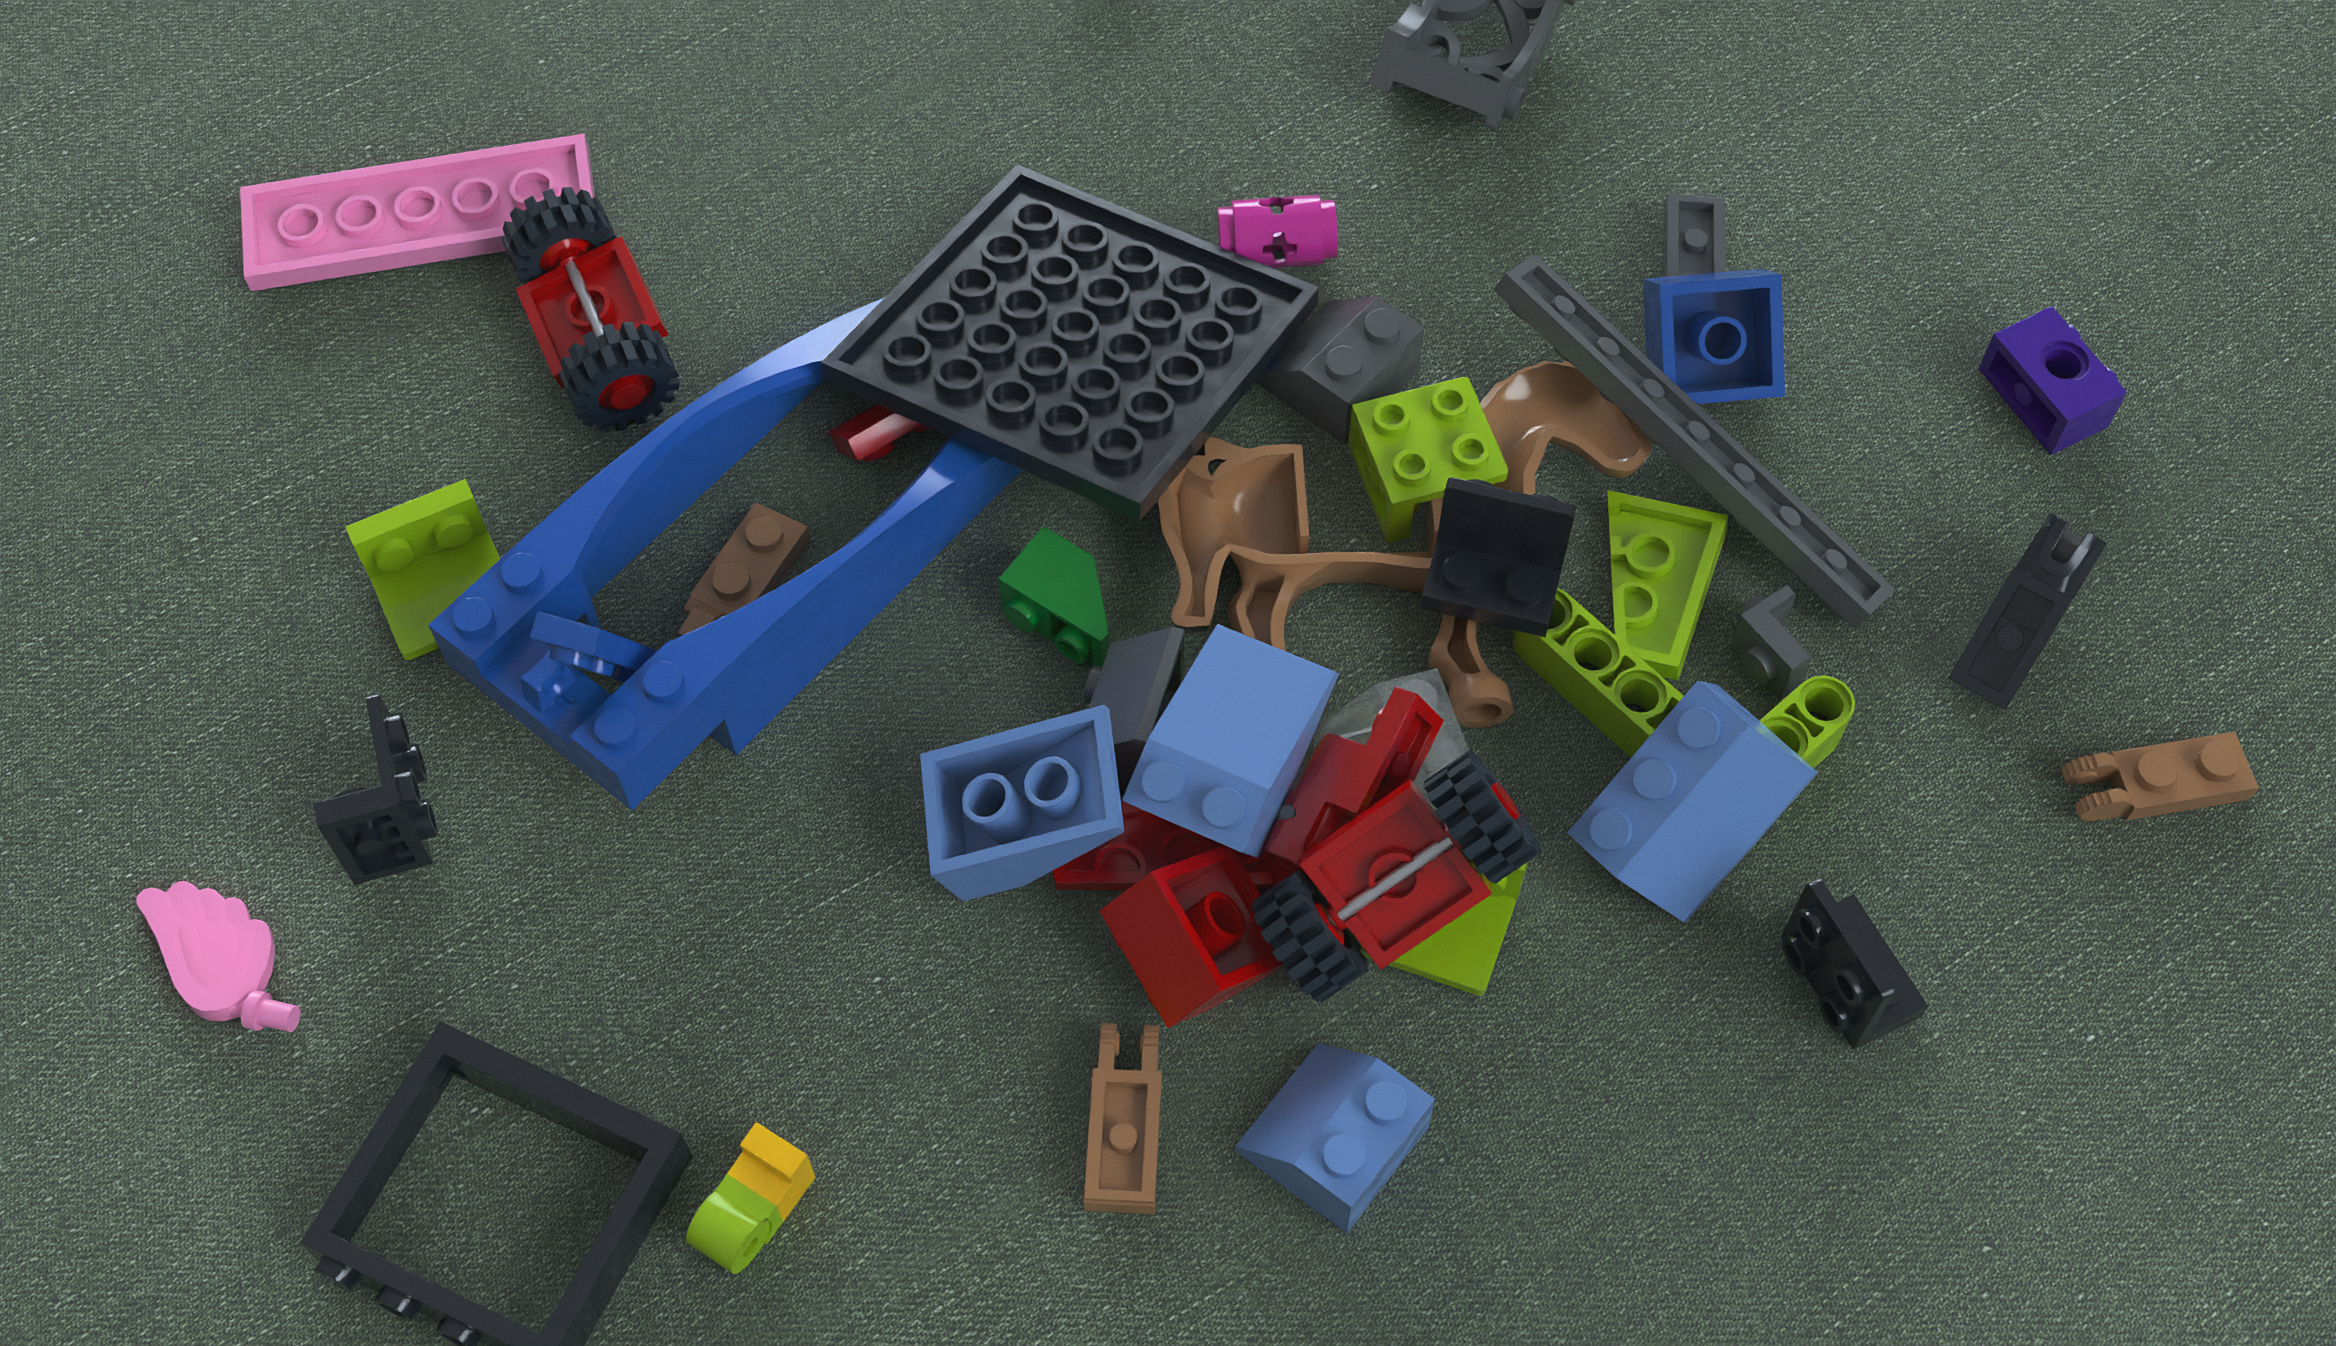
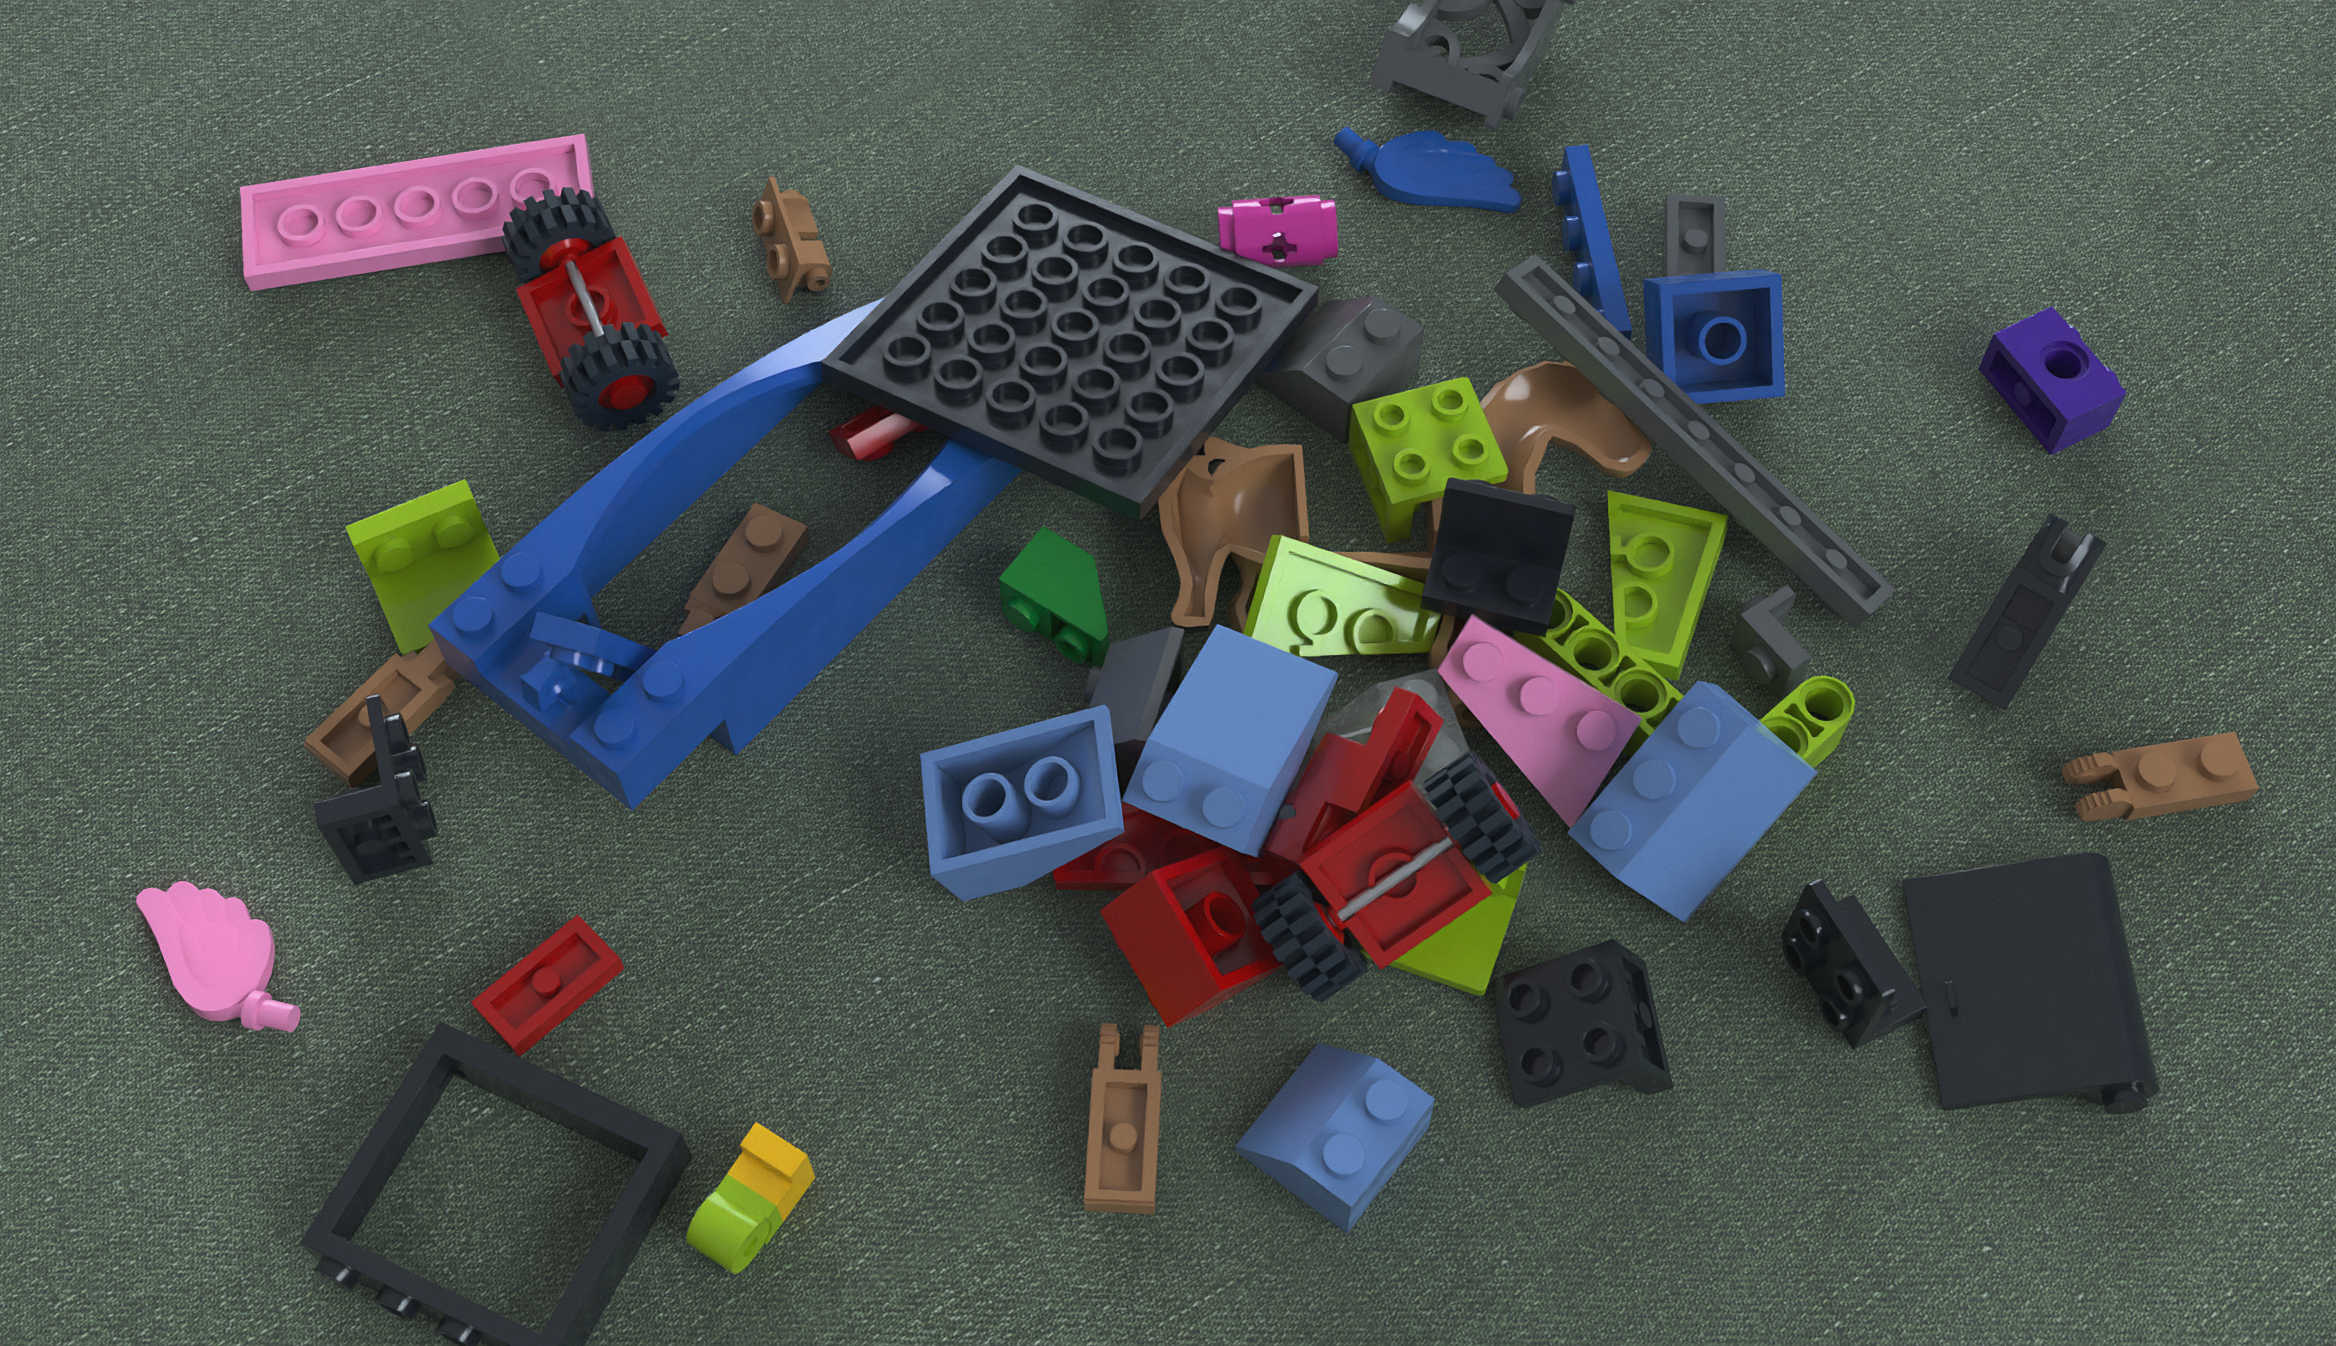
none -> medium nougat hinge [303,639,460,788]
none -> red plate [470,914,625,1058]
none -> medium nougat hinge [752,177,833,303]
none -> lime wing [1243,535,1442,657]
none -> blue animal [1333,127,1522,214]
none -> bright pink wing [1438,614,1642,829]
none -> black bracket [1492,939,1673,1109]
none -> blue plate [1552,145,1632,341]
none -> black door [1902,852,2160,1114]

